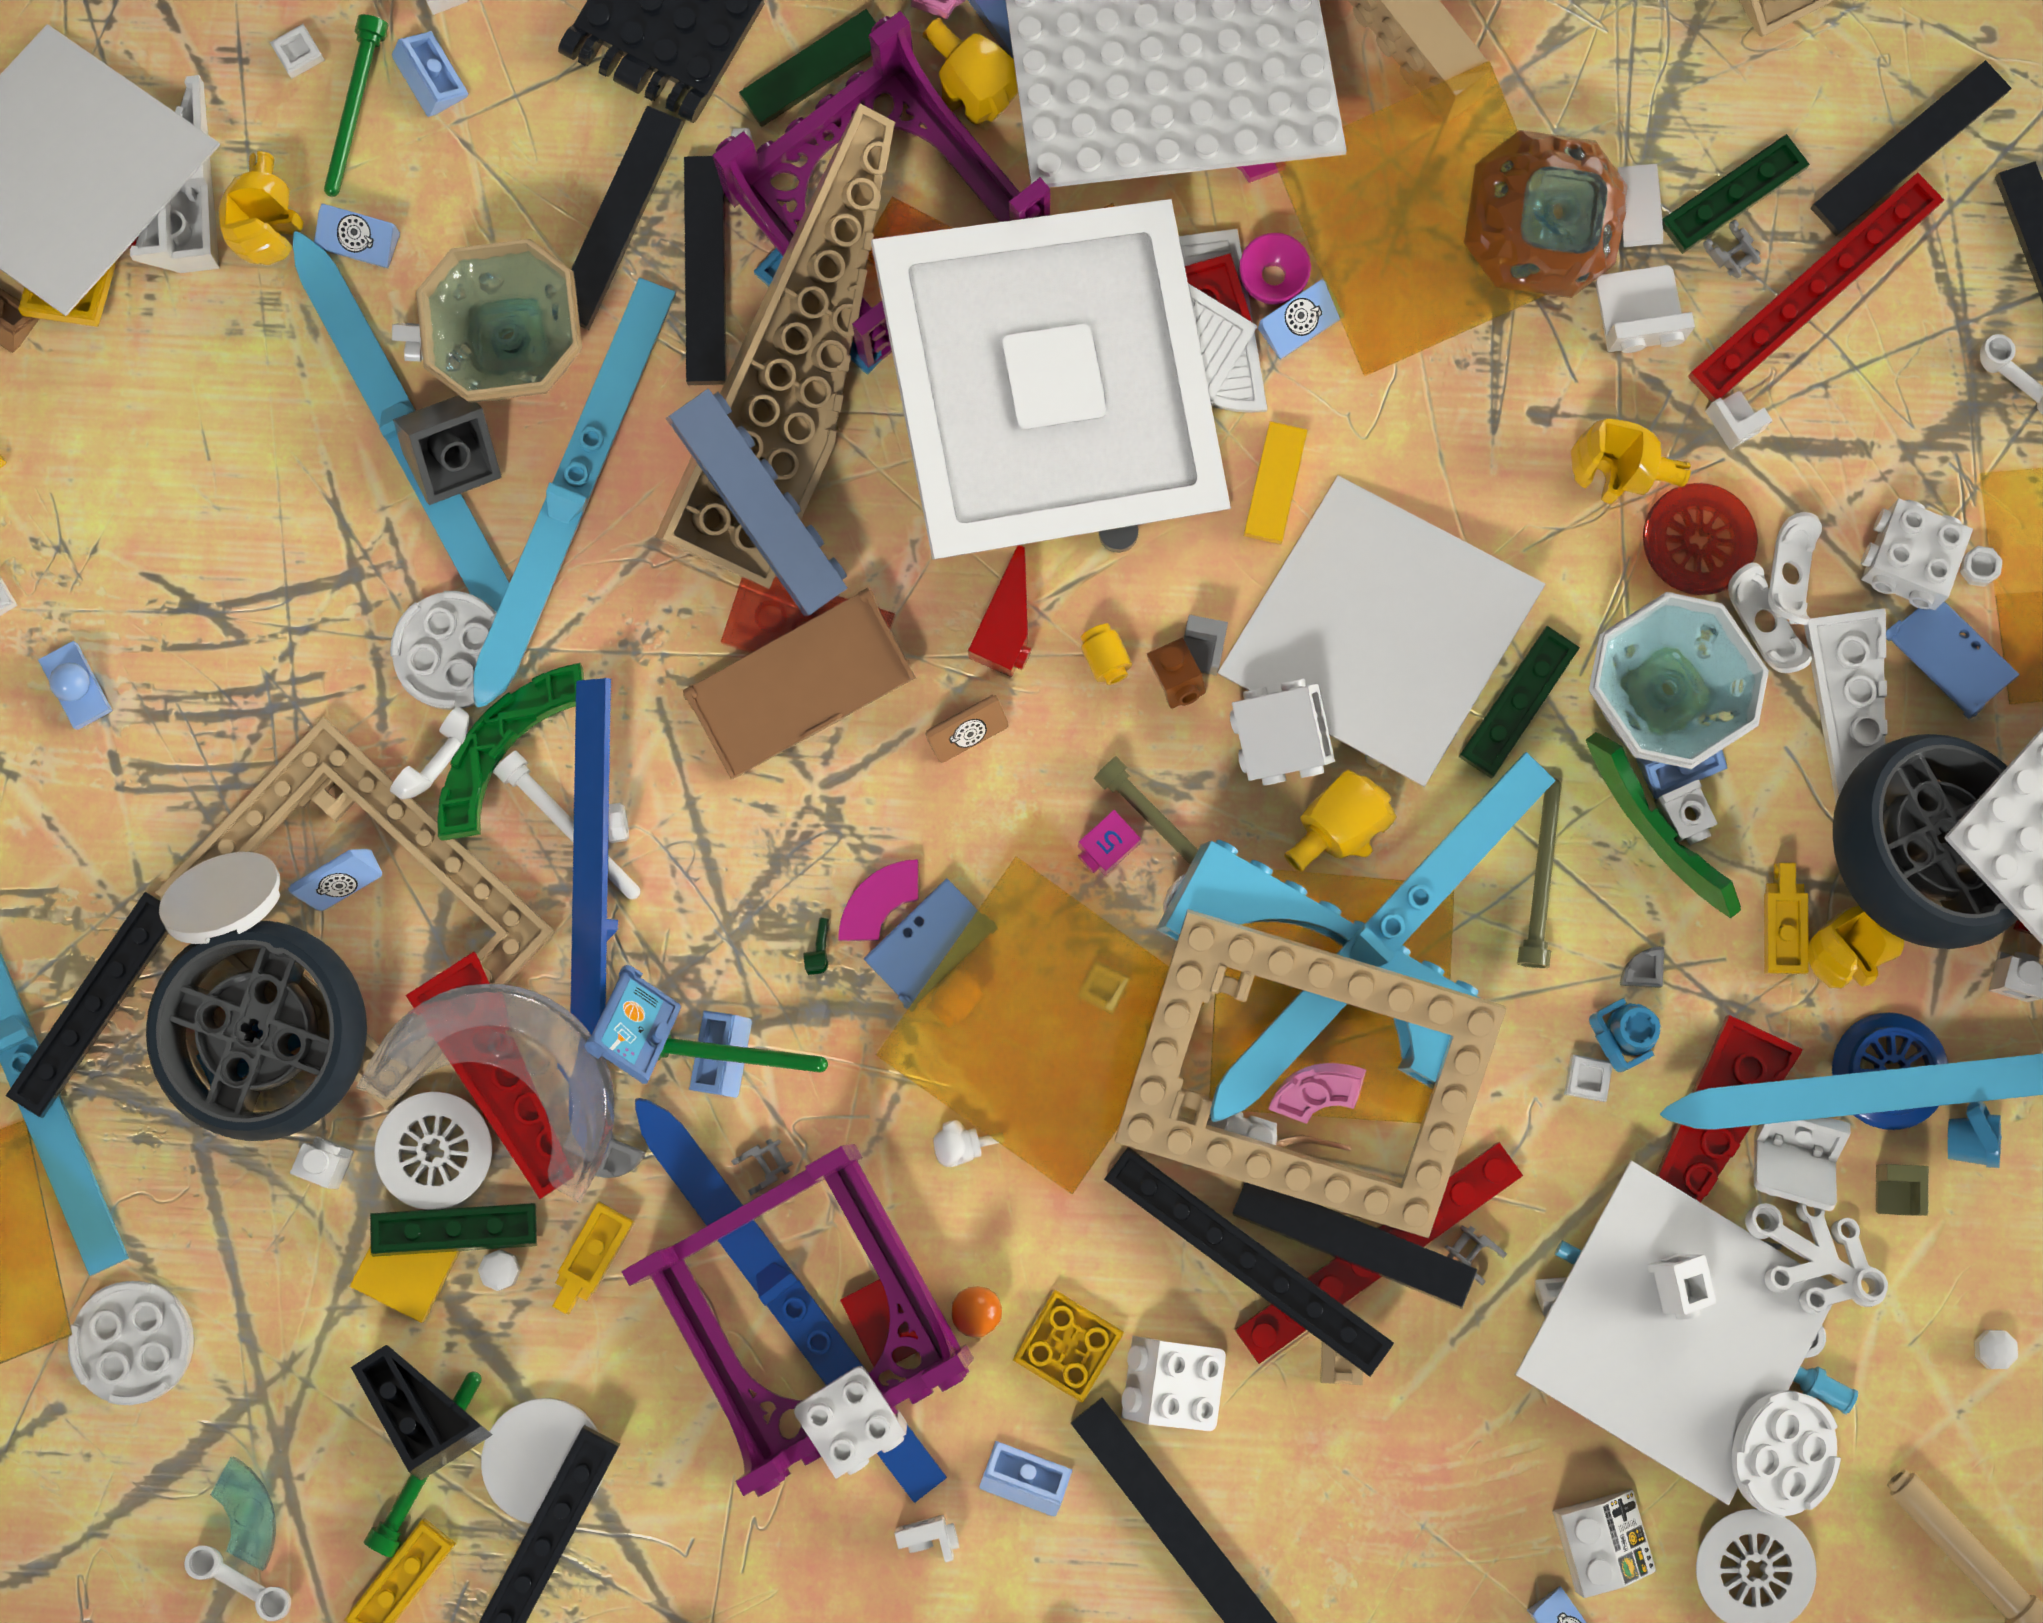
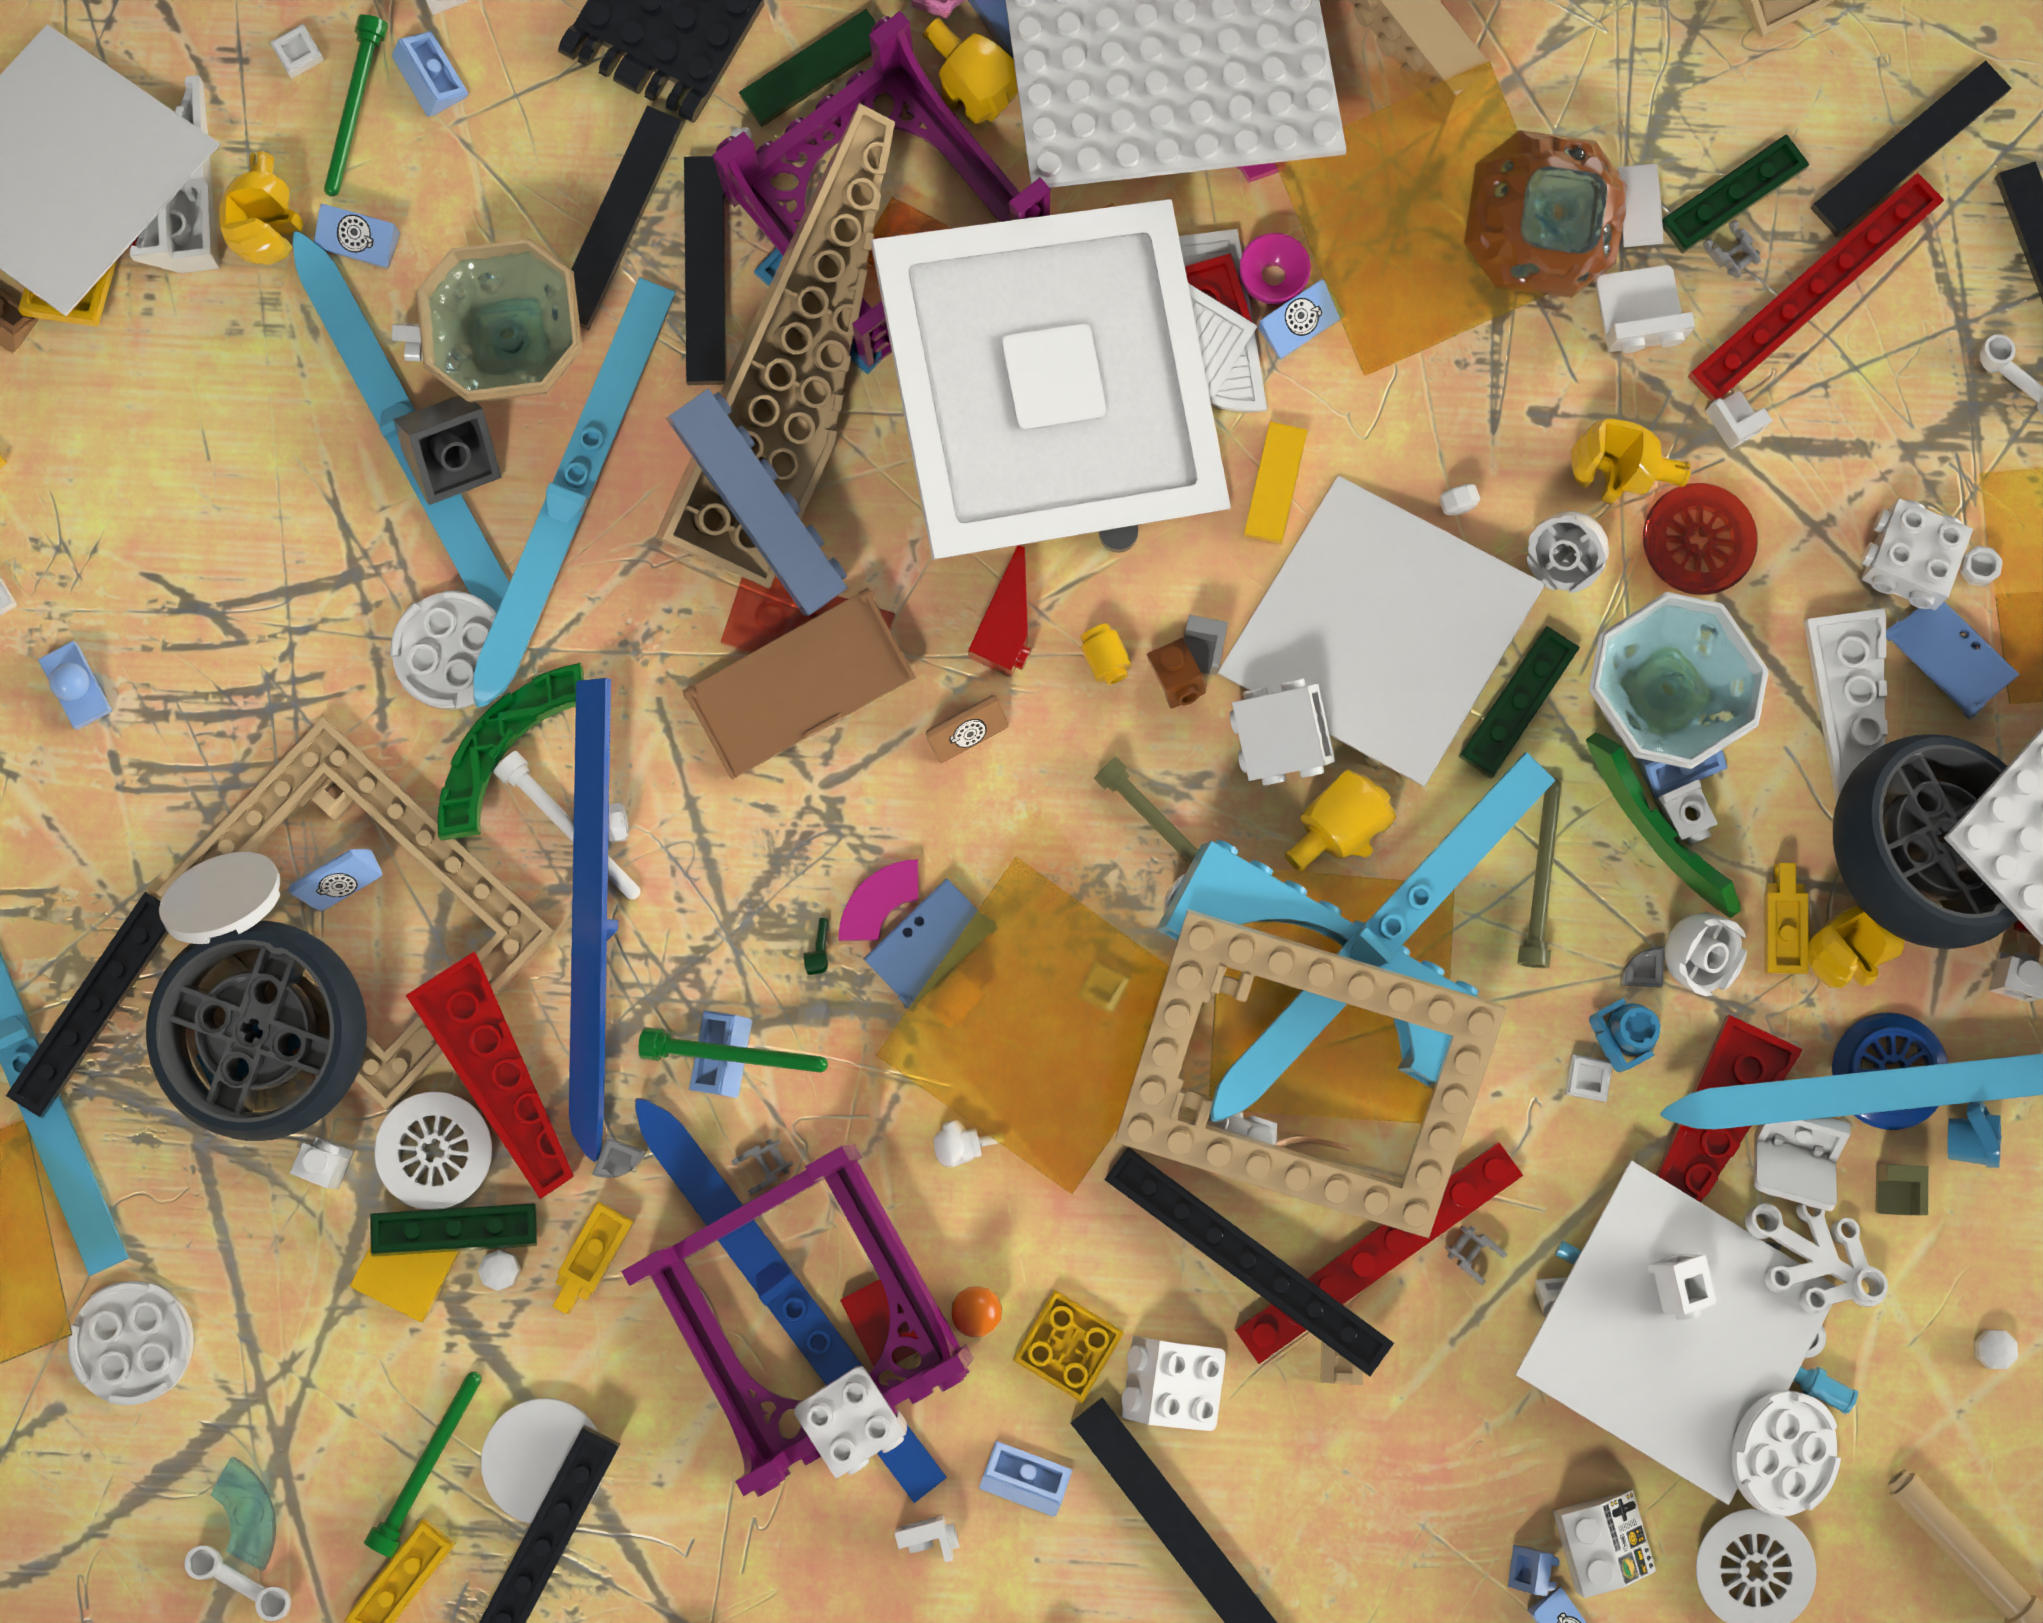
black wedge [351,1345,493,1480] -> none
clear windscreen [356,984,615,1204] -> none
white bar [390,706,469,799] -> none
door [585,965,681,1084] -> none
dark pink brick [1078,810,1141,876] -> none
black tile [1232,1182,1478,1309] -> none
bright pink tile [1268,1063,1366,1124] -> none
white piece [1728,563,1812,673] -> none
white piece [1768,512,1822,625] -> none
none -> white tile [1439,484,1480,515]
none -> medium blue tile [1508,1545,1560,1596]
none -> white cylinder [1527,511,1609,593]
none -> white cylinder [1664,912,1747,996]

